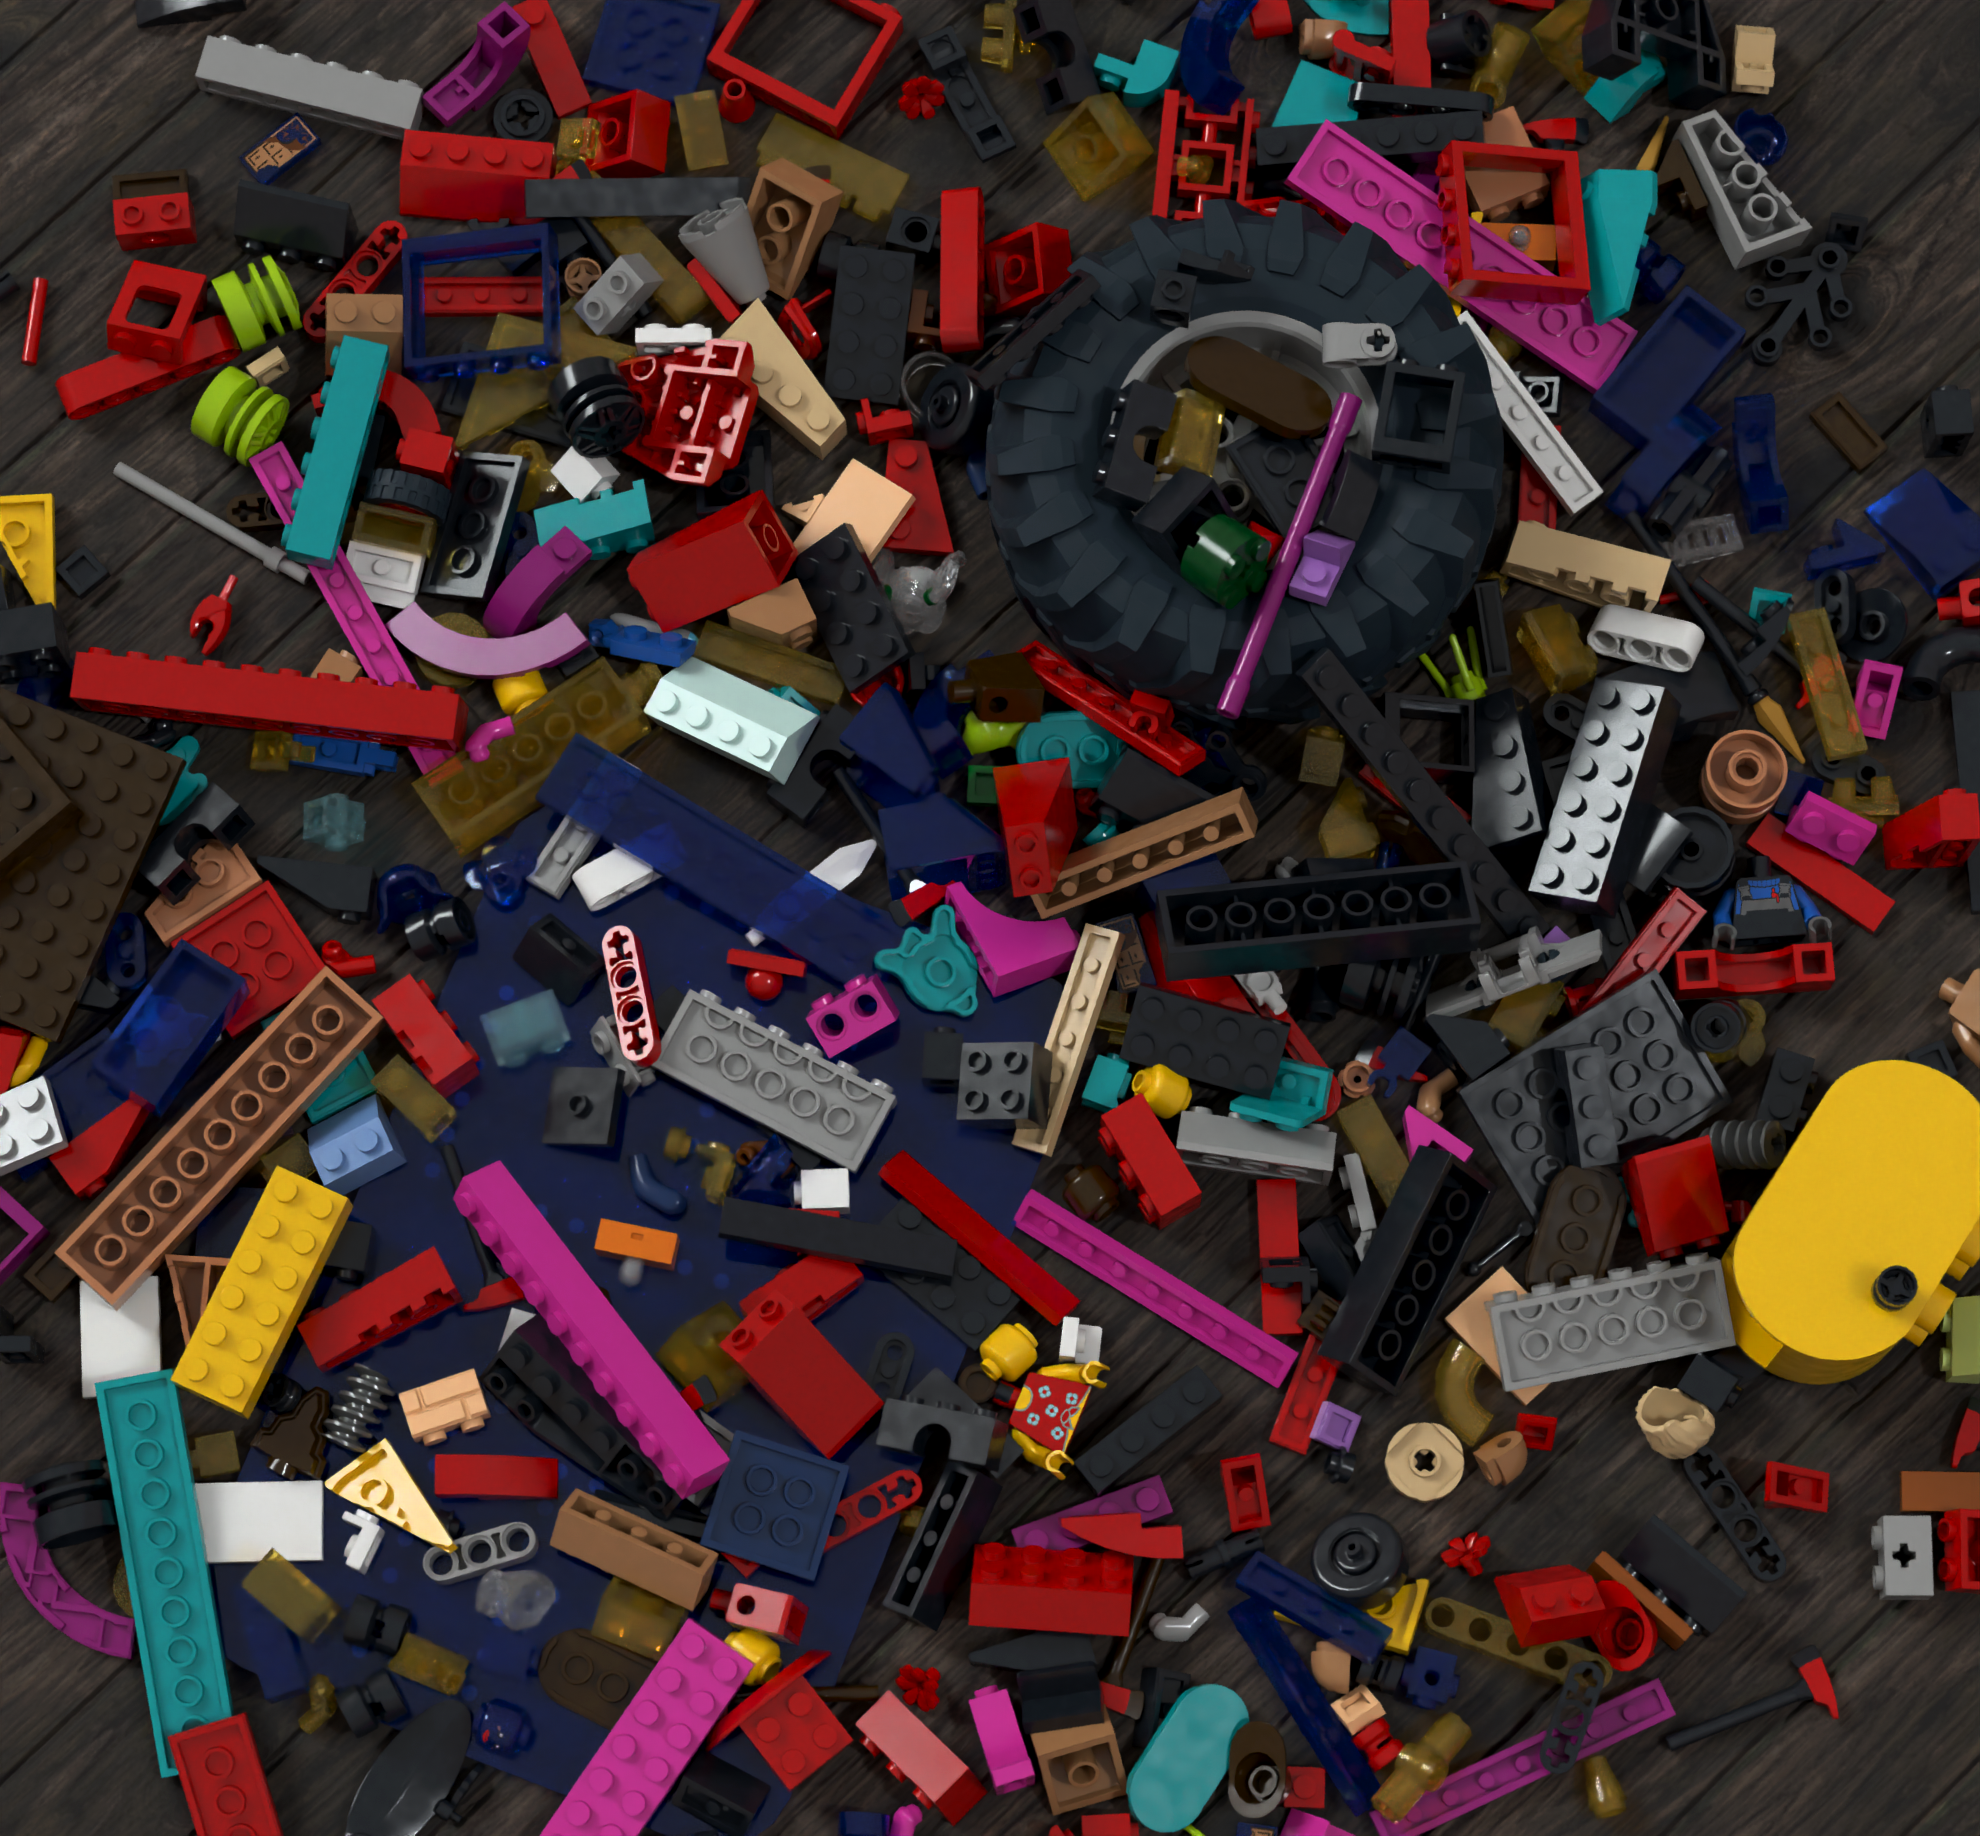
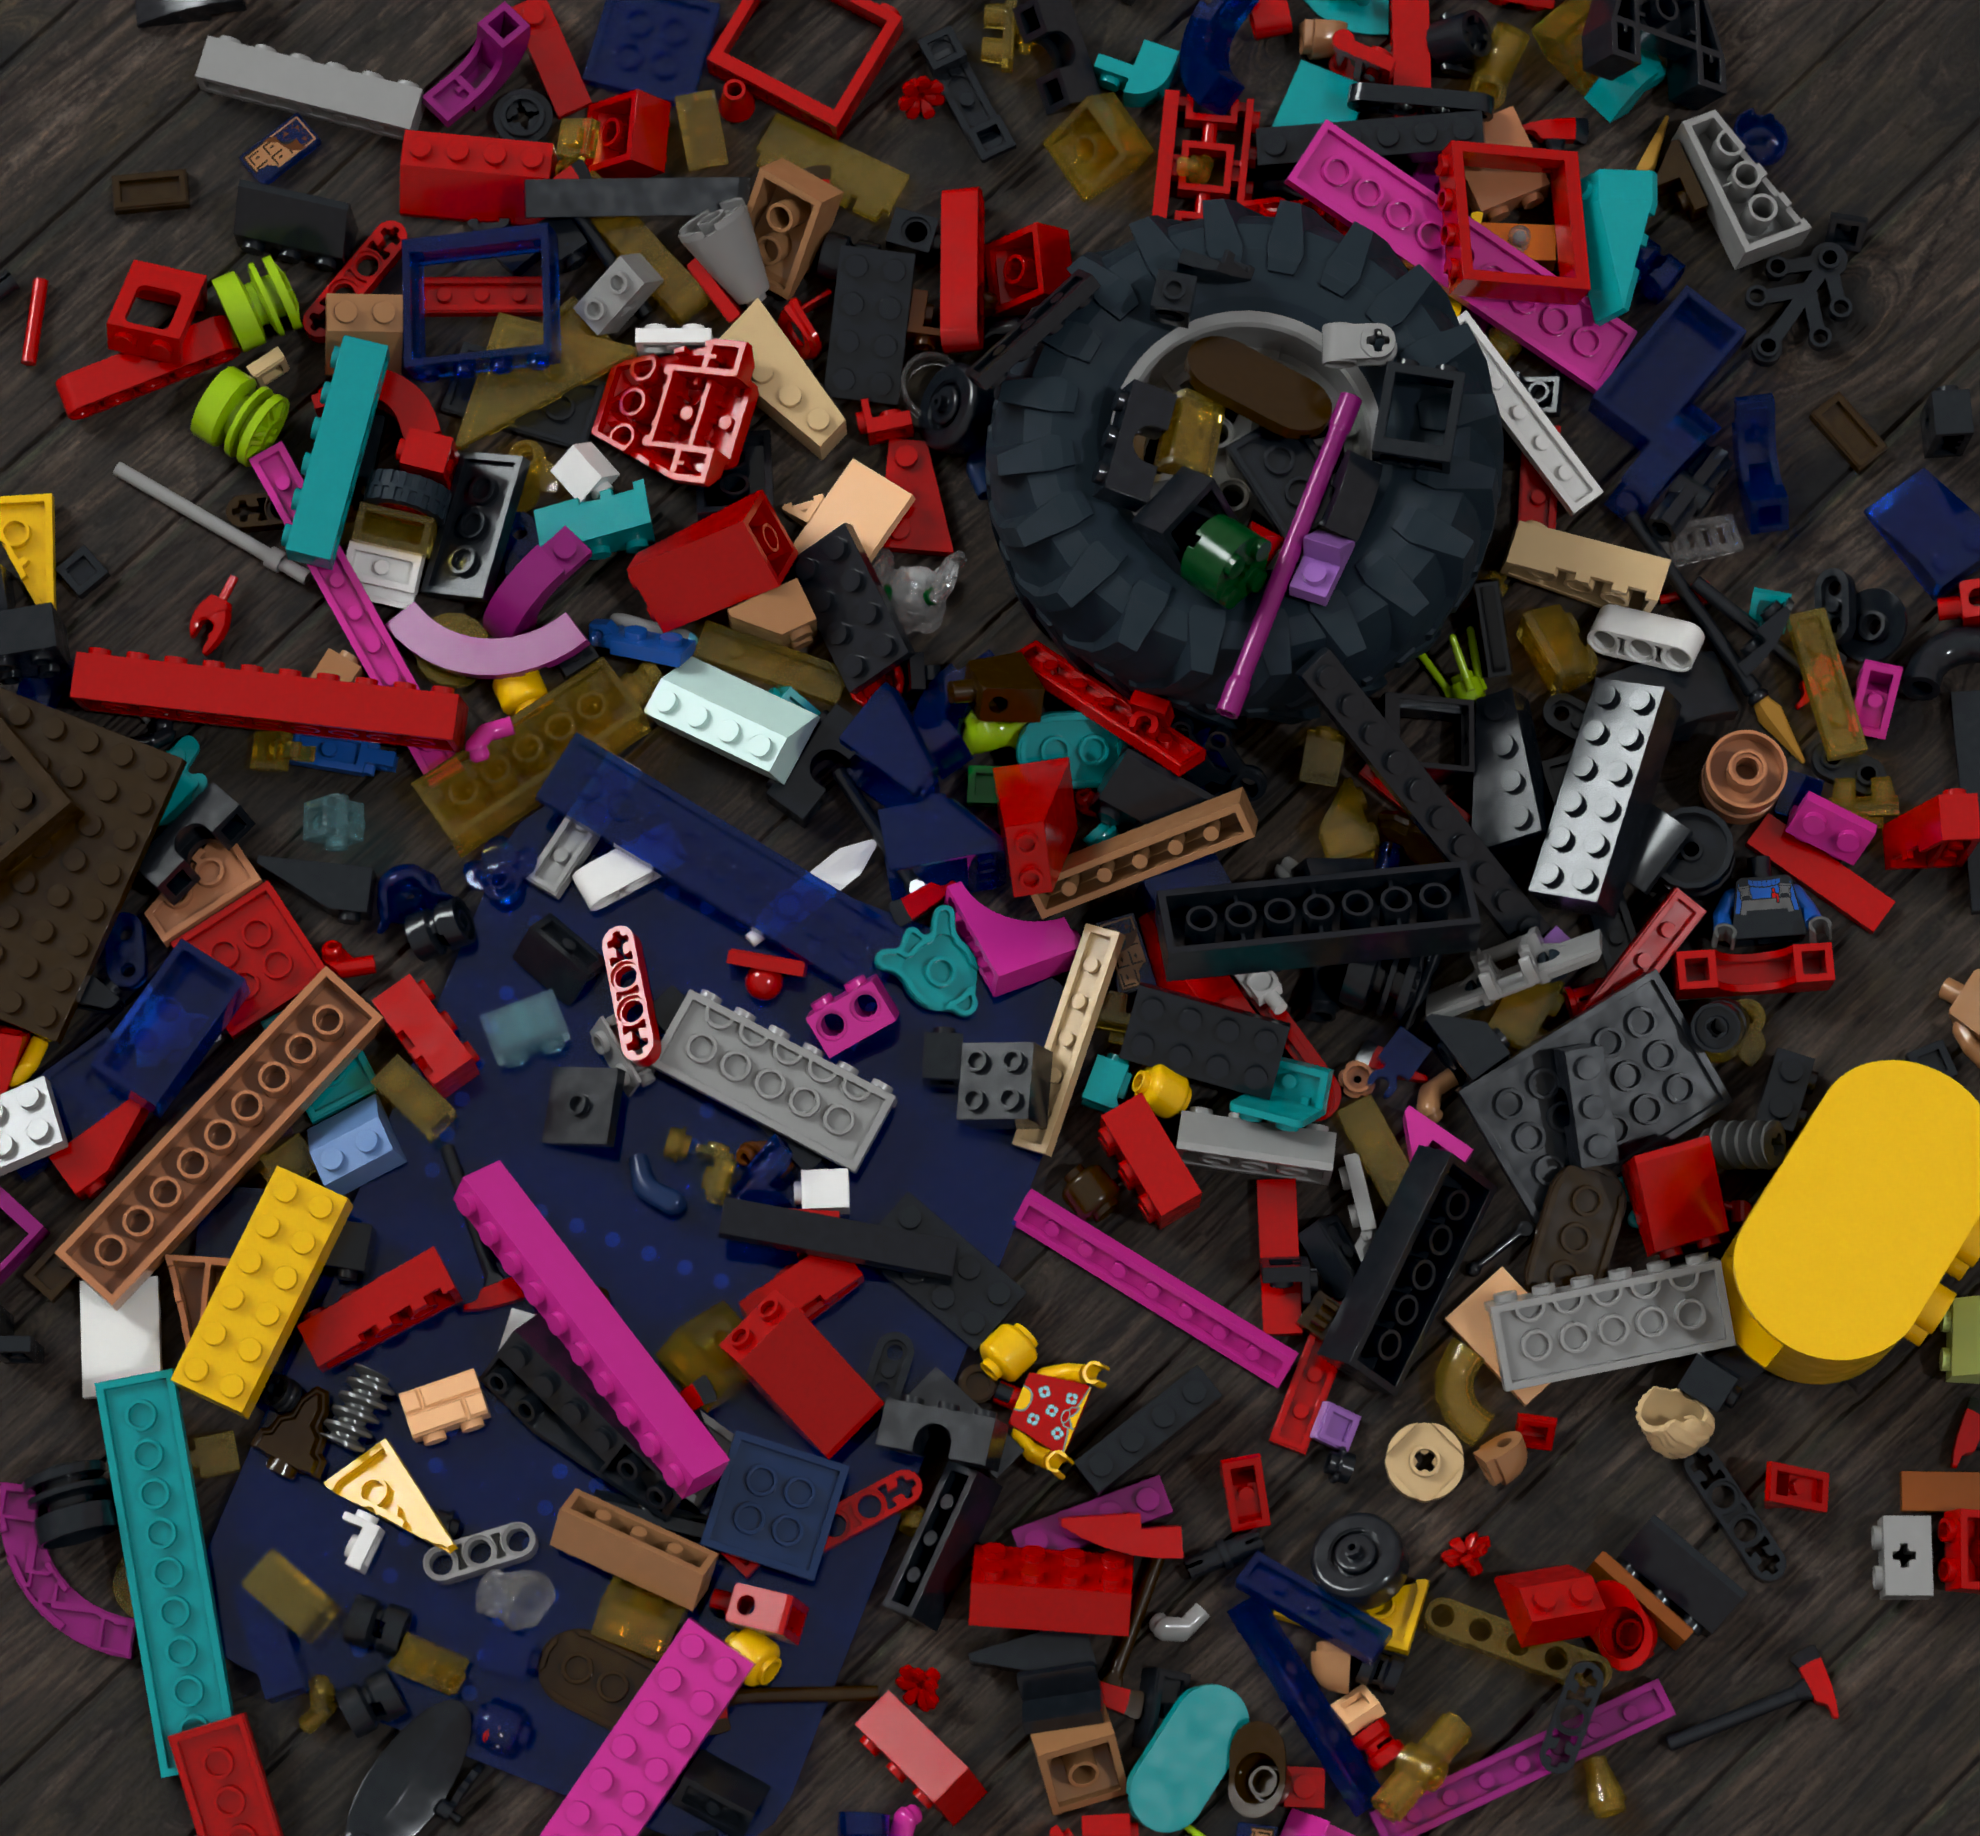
red brick [113,192,197,251] -> none
white tile [195,1480,324,1564] -> none
red slope [435,1454,559,1500] -> none
black wheel [547,356,646,459] -> none
medium nougat wheel [564,258,602,303] -> none
orange piece [594,1218,680,1287] -> none
red piece [705,1649,853,1793] -> none
red tile [878,1150,1080,1326] -> none
dark pink arch [968,1685,1035,1796] -> none
white bracket [1059,1316,1102,1364] -> none
clear blue brick [1400,1646,1460,1711] -> none
tan brick [1731,25,1776,94] -> none
clear blue slope [1803,519,1886,580] -> none
black wheel [1871,1265,1918,1312] -> none

